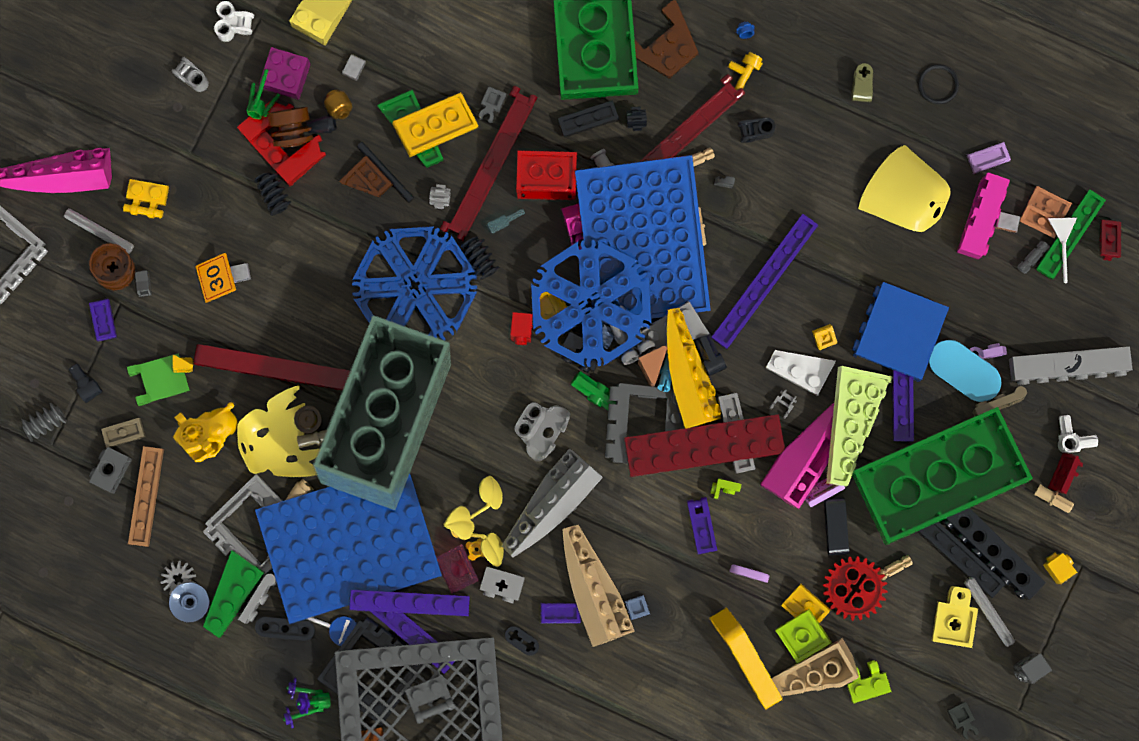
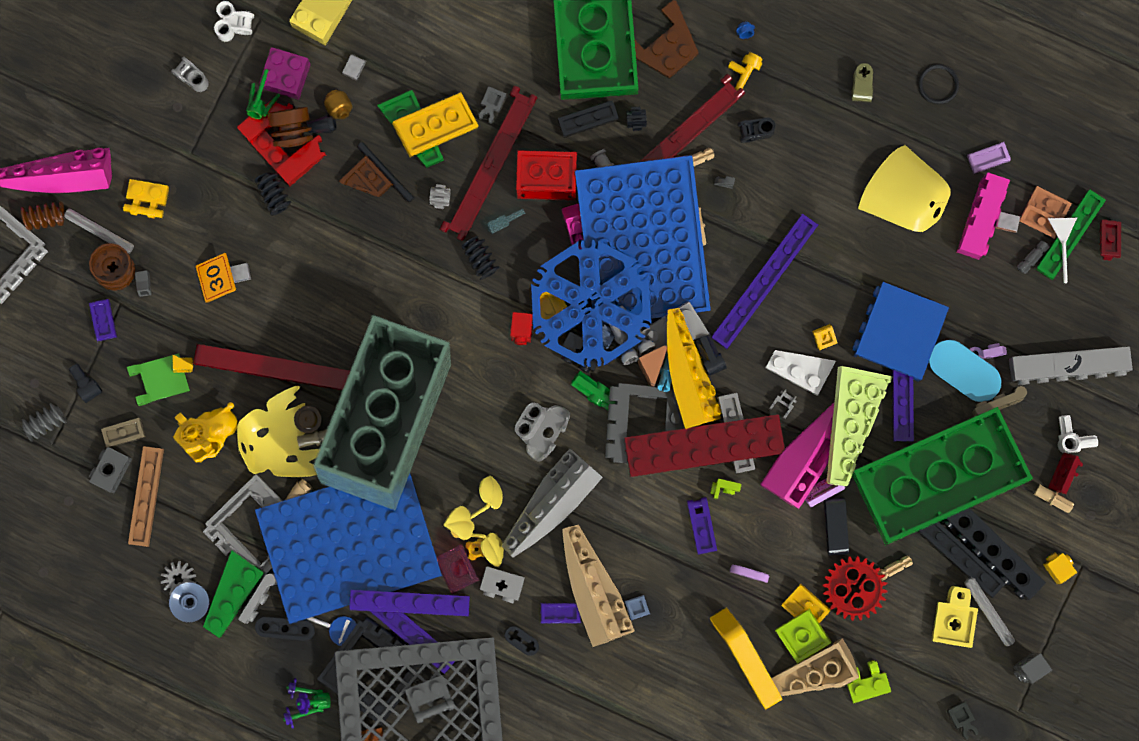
blue plate [352,227,477,341] -> none
none -> reddish brown piece [21,201,65,231]

